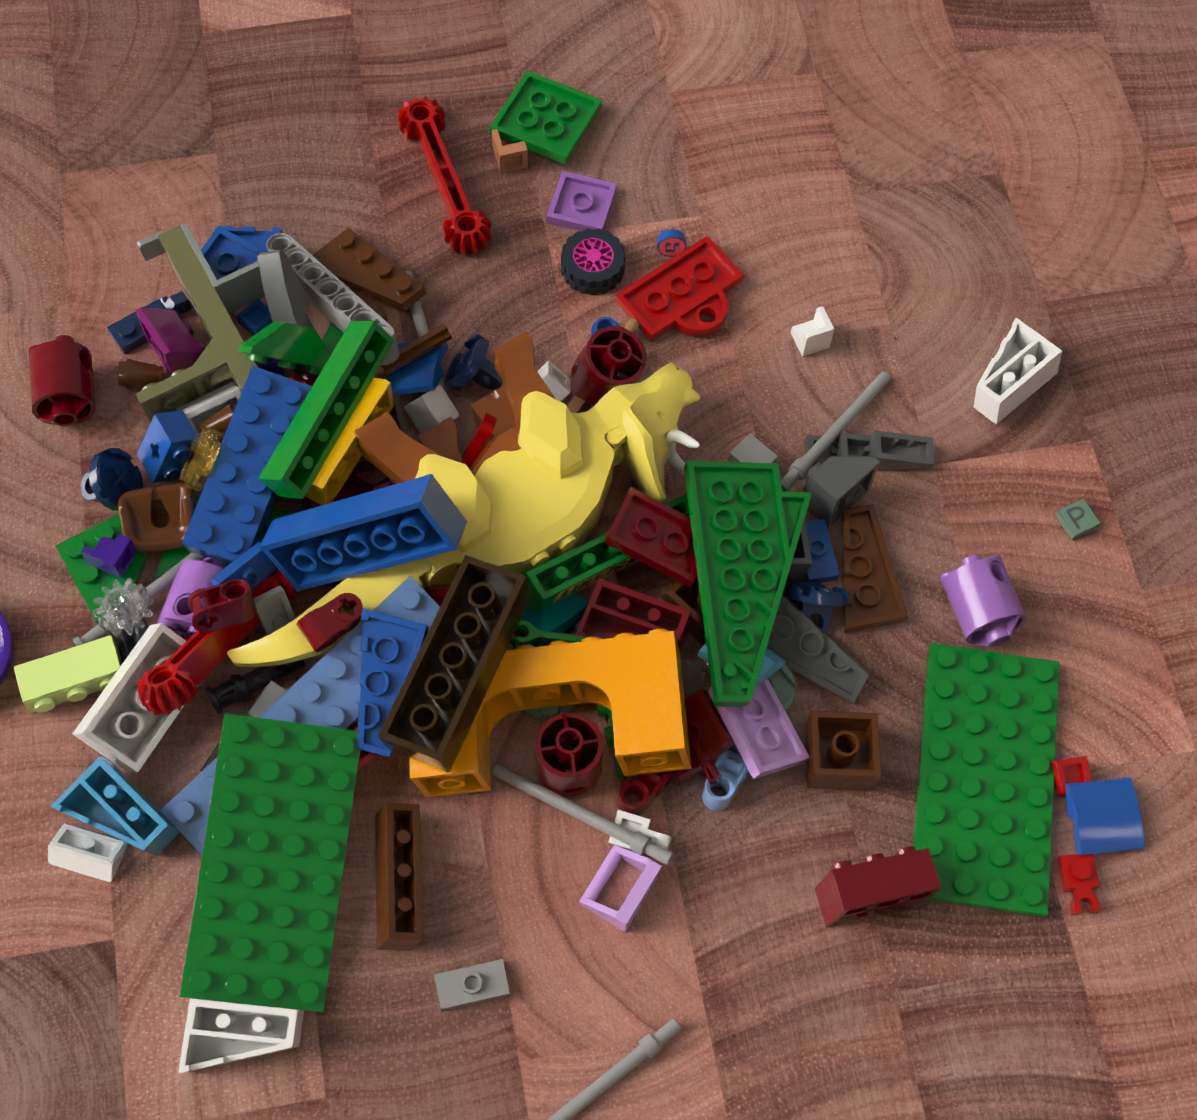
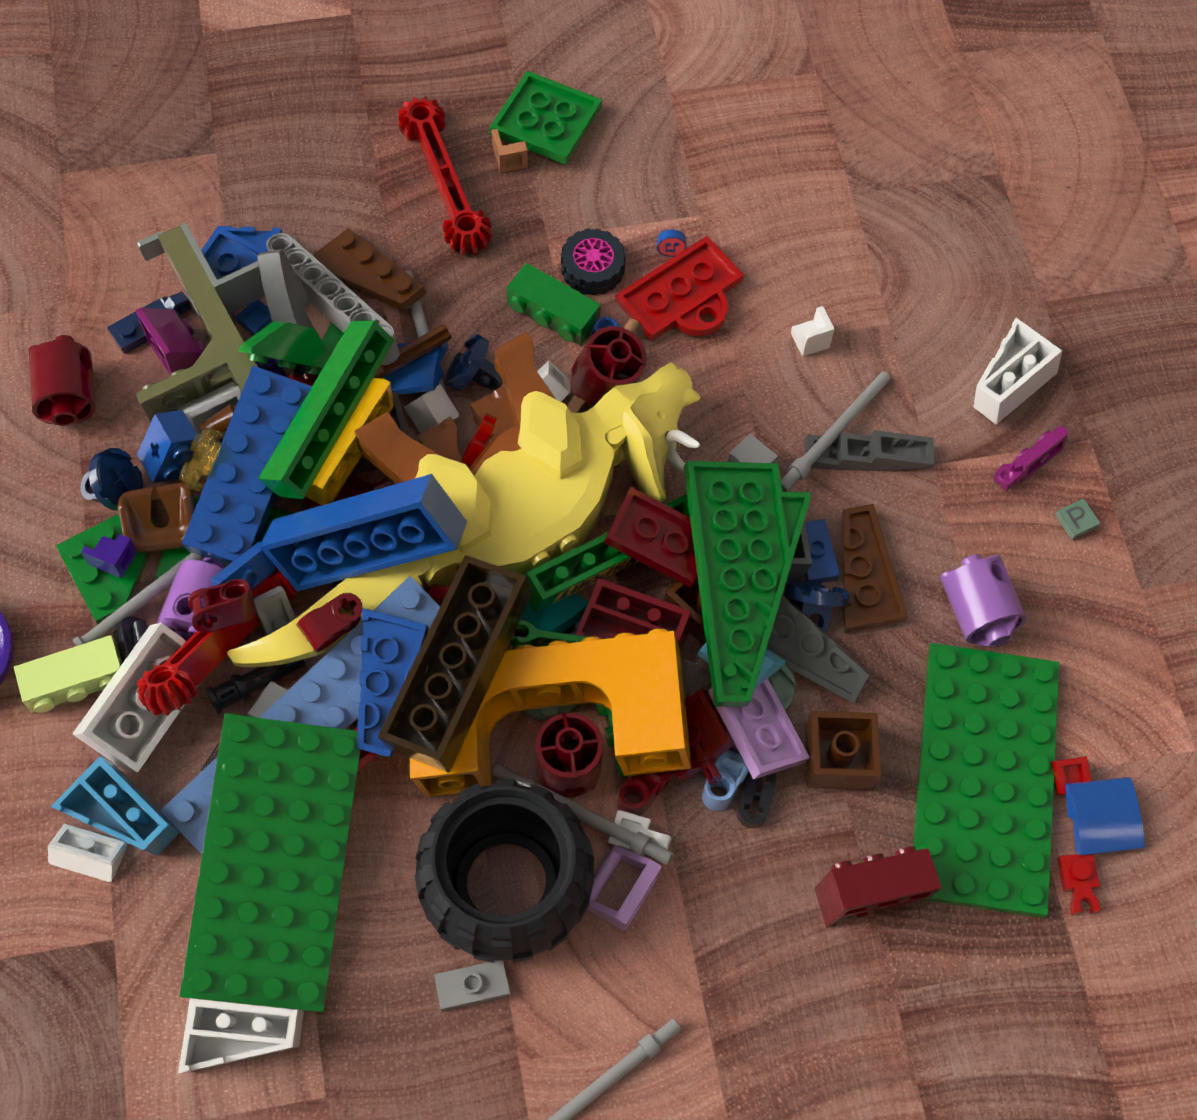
clear gear [92,578,154,637] -> none
reddish brown cone [118,359,163,389] -> none
reddish brown brick [375,802,423,951] -> none
medium lavender tile [546,171,617,231] -> none
dark grey slope [803,456,880,528] -> none
none -> black tyre [414,779,594,963]
none -> green brick [506,263,601,346]
none -> black beam [737,771,777,829]
none -> magenta hinge [993,425,1069,491]

